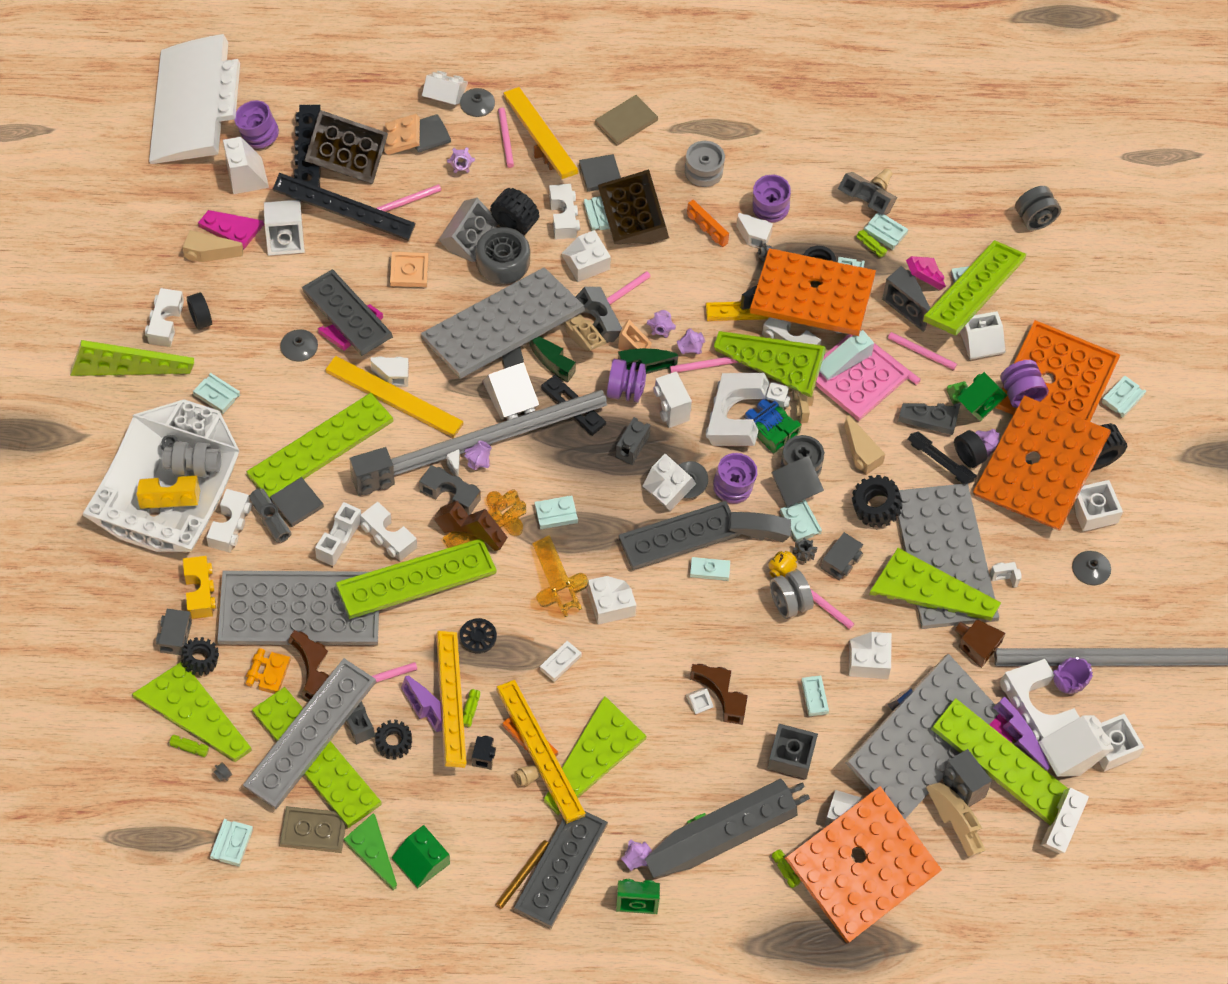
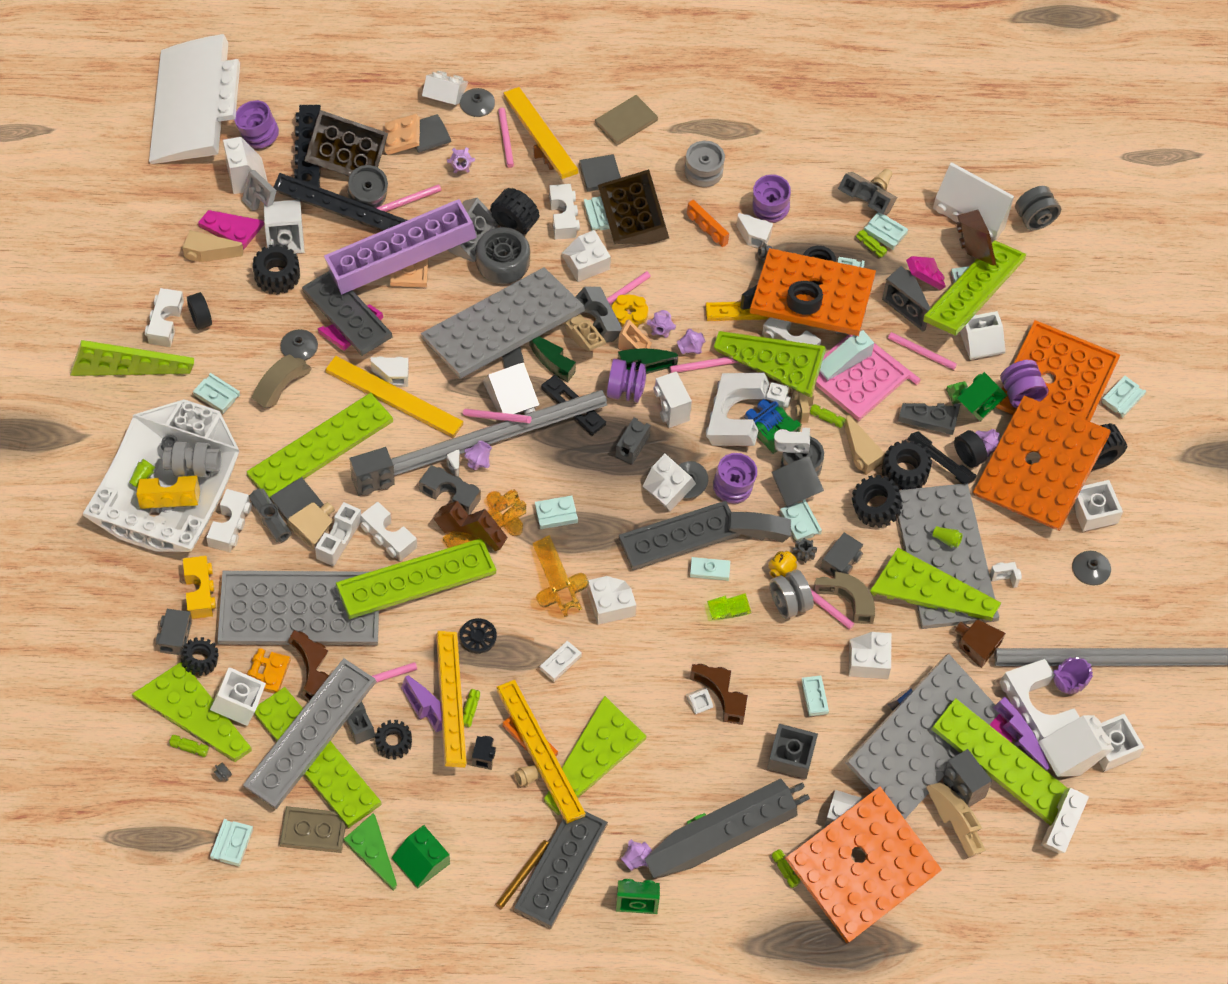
none -> lime cone [129,459,156,488]
none -> white slope [210,667,266,726]
none -> light grey plate [242,170,277,211]
none -> dark tan arch [251,354,311,408]
none -> black tyre [253,244,300,295]
none -> tan torso [287,502,335,550]
none -> lavender brick [324,199,477,295]
none -> dark grey wheel [347,165,388,208]
none -> bright pink bar [463,409,531,423]
none -> yellow plate [612,294,648,328]
none -> clear neon green slope [707,593,752,620]
none -> white leg [774,428,810,453]
none -> black tyre [786,281,823,315]
none -> lime axle [810,404,846,428]
none -> dark tan arch [814,572,875,624]
none -> black tyre [882,440,932,490]
none -> lime cone [932,526,963,548]
none -> white slope [933,162,1014,241]
none -> reddish brown slope [956,210,996,266]

